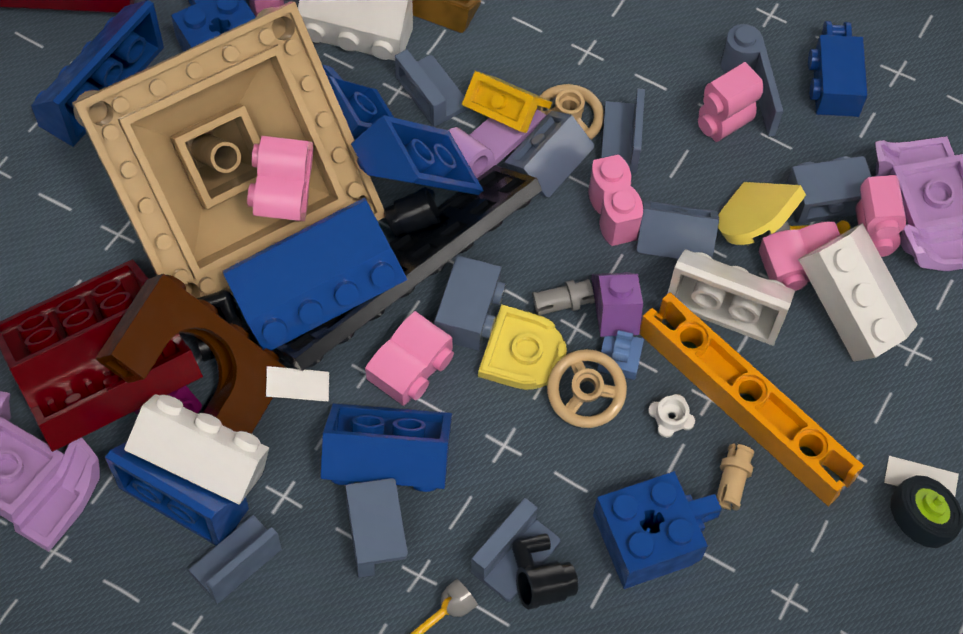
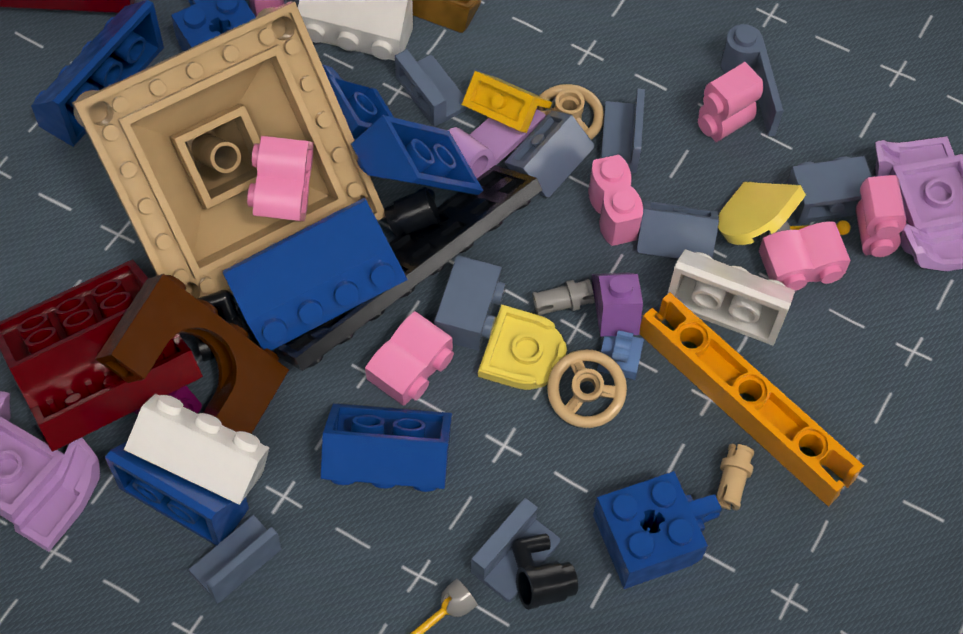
white sticker [266,366,329,401] -> none
sand blue panel [345,478,408,578] -> none
white plate [648,394,695,438] -> none
white slope [798,223,918,362] -> none
blue brick [808,21,867,117] -> none
white sticker [884,456,959,497] -> none
black wheel [890,475,963,548] -> none

